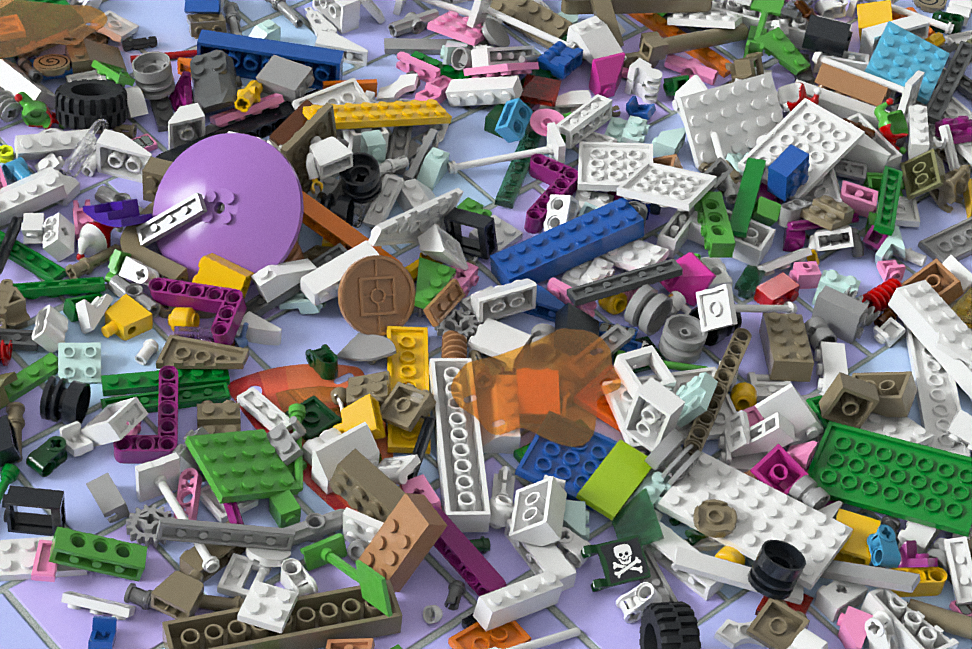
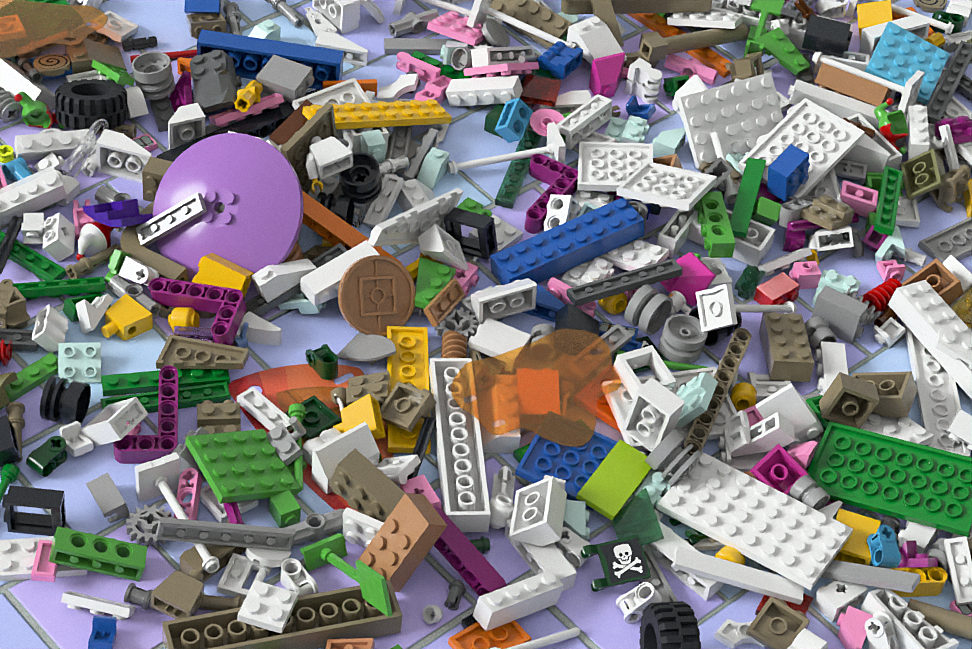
white pin [135,339,159,365] -> none
light grey tile [347,539,369,562] -> none
dark tan tile [693,499,738,538] -> none
black wheel [747,540,806,600] -> none
white piece [778,83,822,113] -> none

